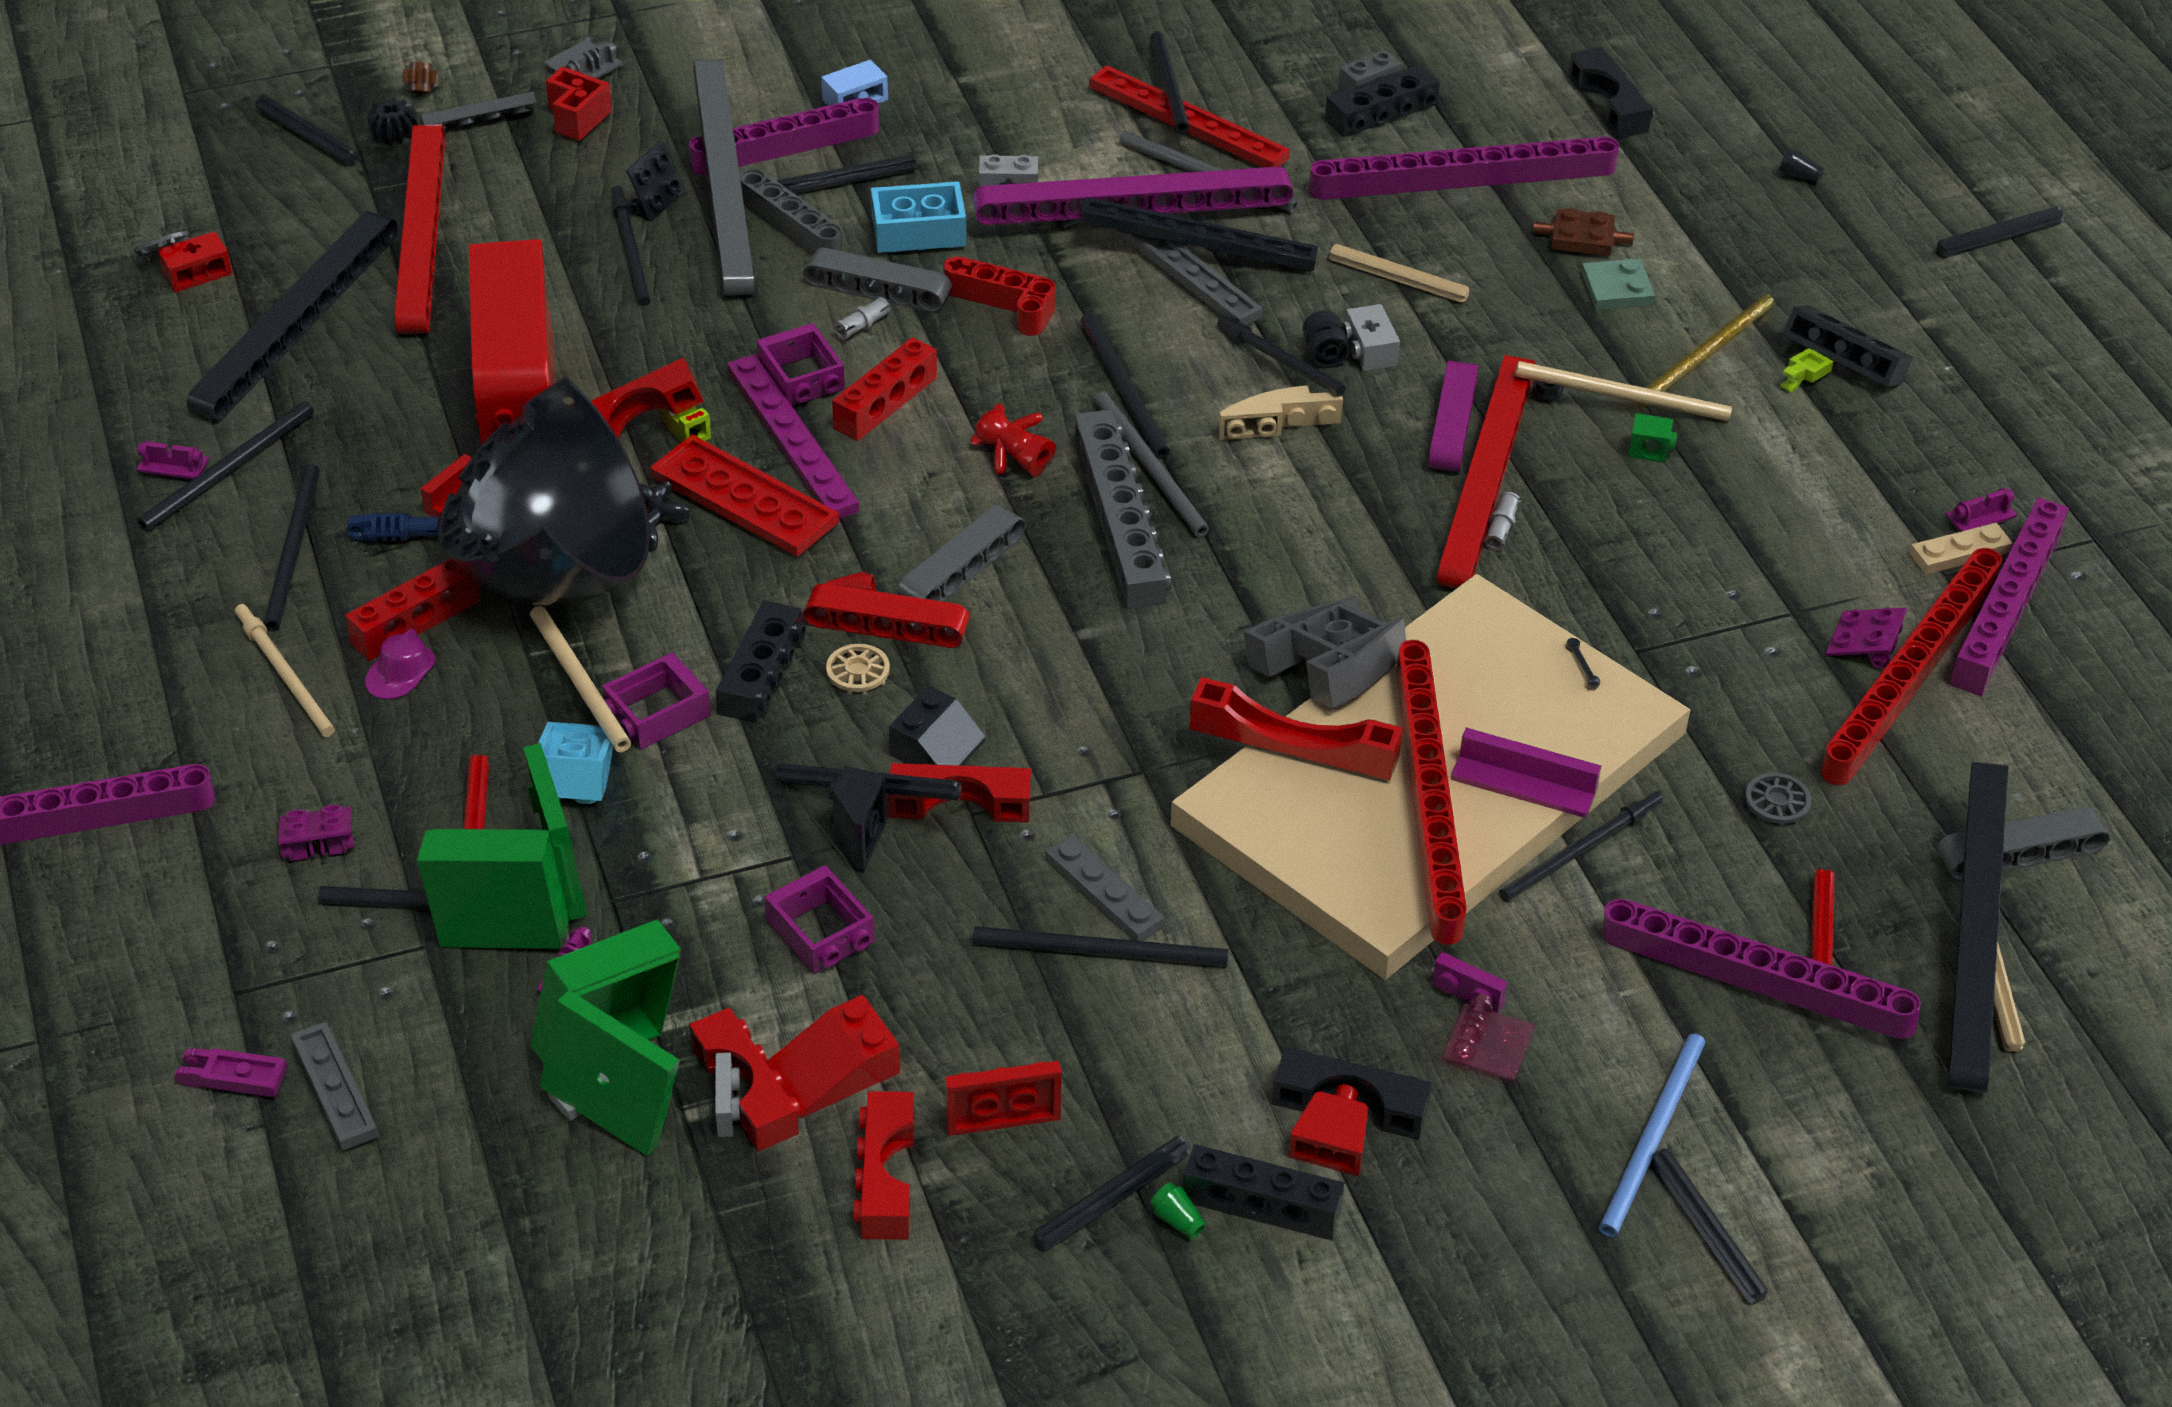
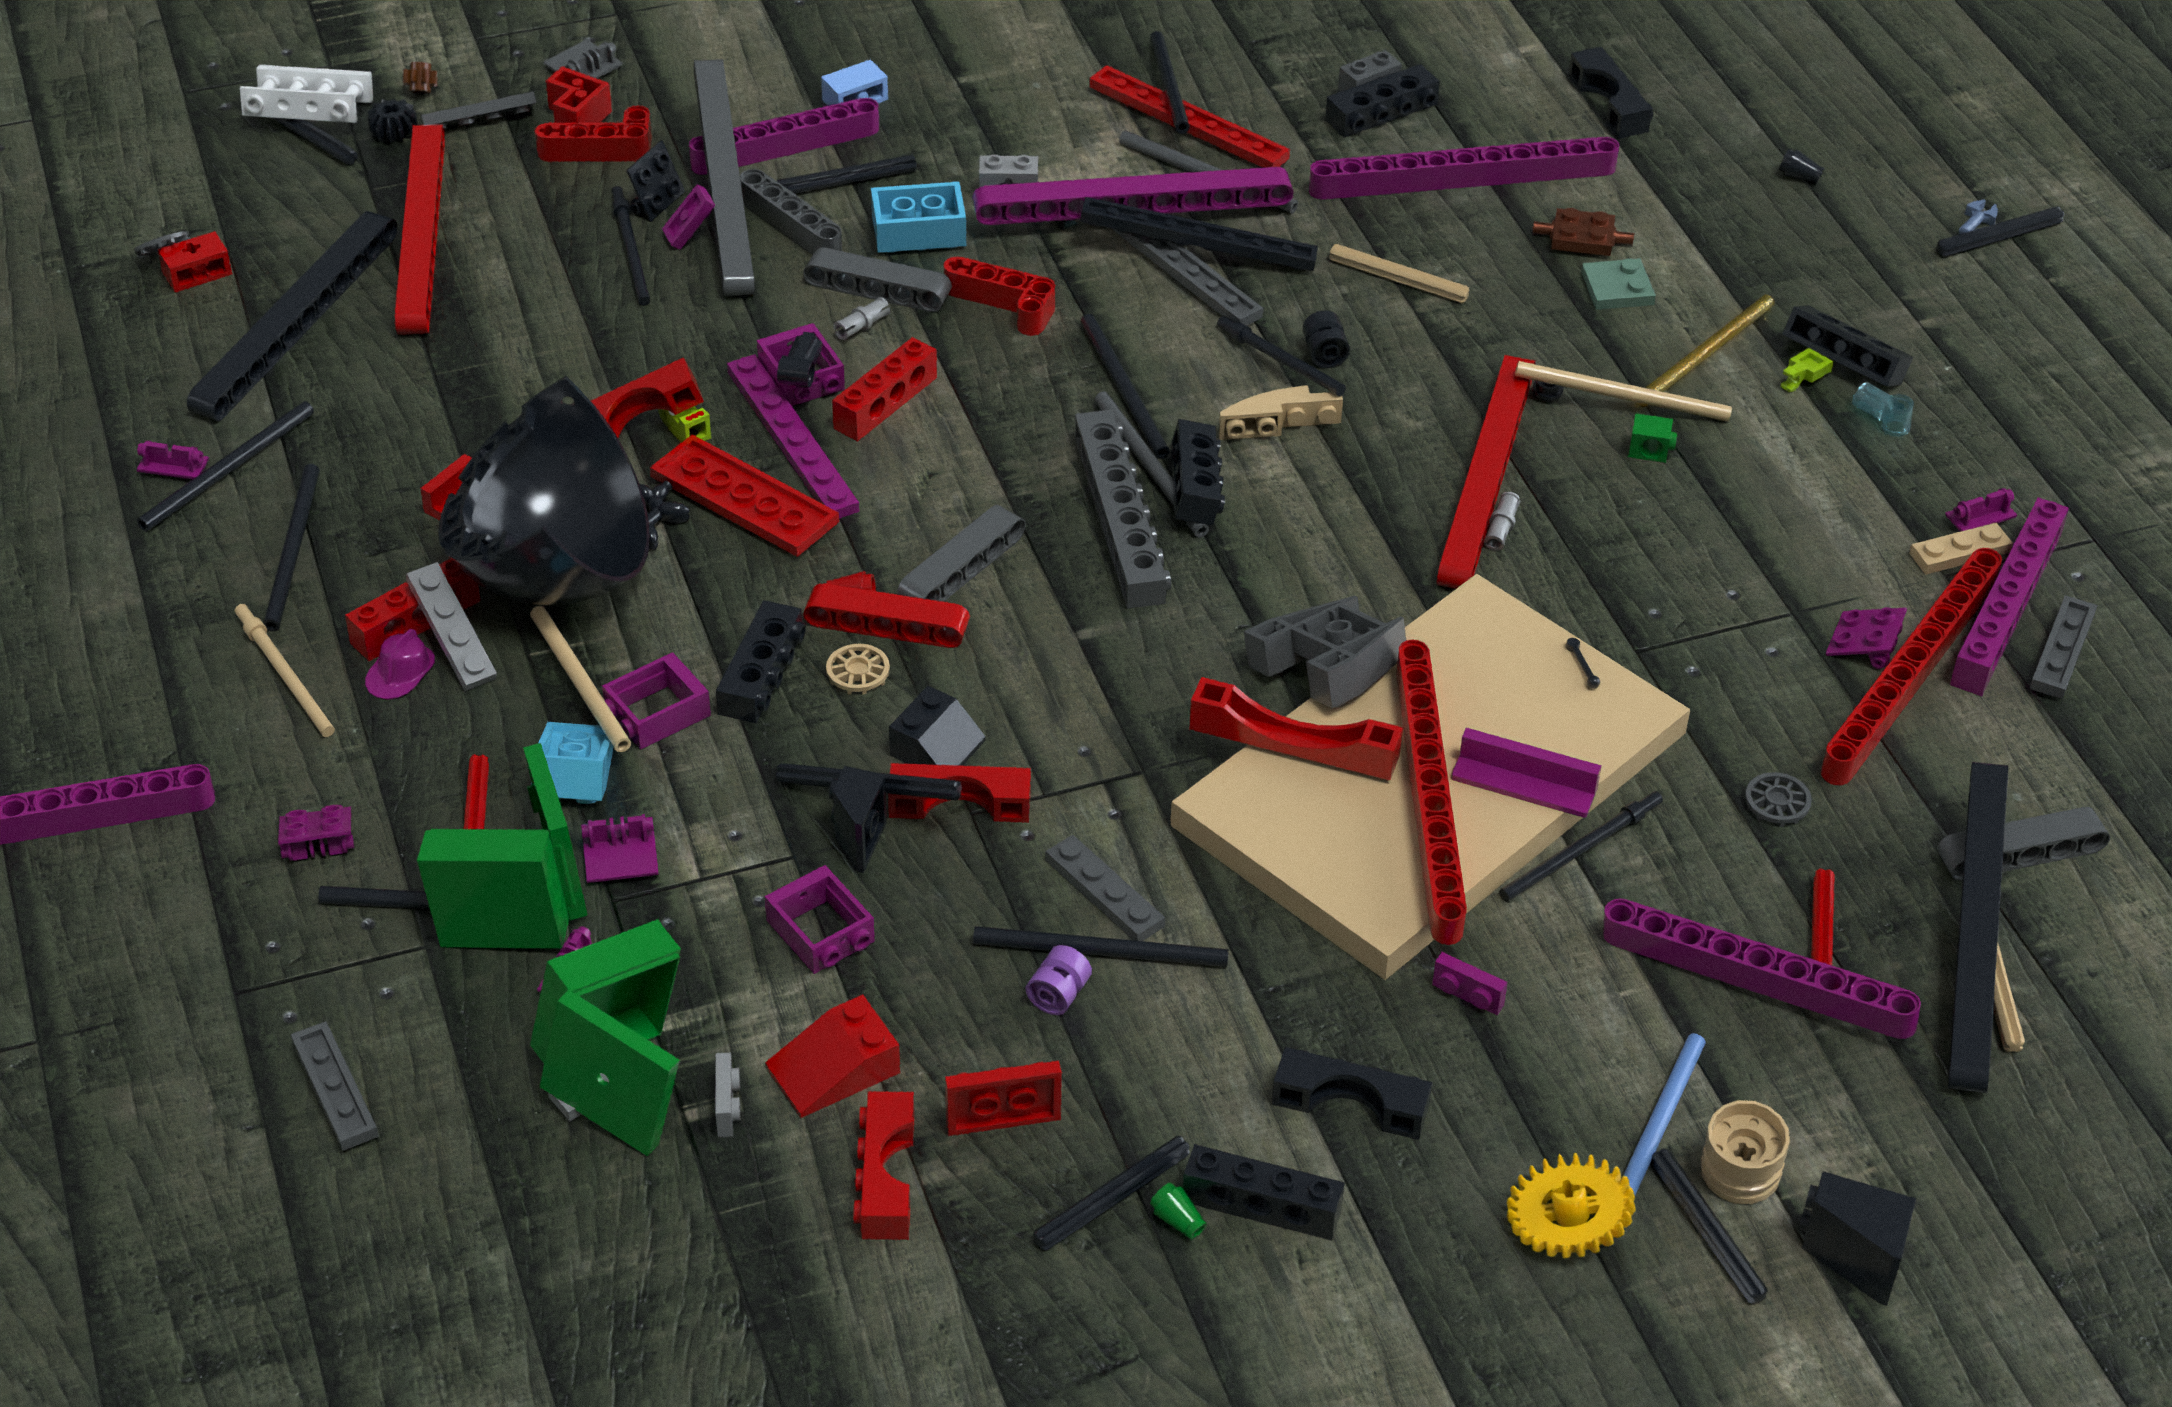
magenta hinge [174,1048,288,1097] -> none
dark blue hinge [347,513,440,542] -> none
red piece [469,239,555,445] -> none
red arch [689,1007,802,1152] -> none
red piece [971,404,1056,477] -> none
red torso [1289,1085,1368,1177] -> none
light grey brick [1342,304,1400,371] -> none
magenta beam [1428,360,1479,473] -> none
clear pink hinge [1442,994,1536,1081] -> none
none -> white fence [240,65,373,123]
none -> light grey plate [406,562,497,691]
none -> red beam [535,105,652,162]
none -> magenta hinge [581,814,659,883]
none -> magenta plate [662,184,715,250]
none -> black piece [777,332,822,388]
none -> medium lavender wheel [1026,945,1092,1015]
none -> black brick [1171,419,1225,526]
none -> yellow gear [1506,1153,1636,1258]
none -> tan wheel [1701,1100,1790,1204]
none -> black slope [1798,1171,1916,1306]
none -> clear light blue piece [1852,382,1914,436]
none -> sand blue bar [1959,200,1998,234]
none -> dark grey plate [2030,595,2098,699]

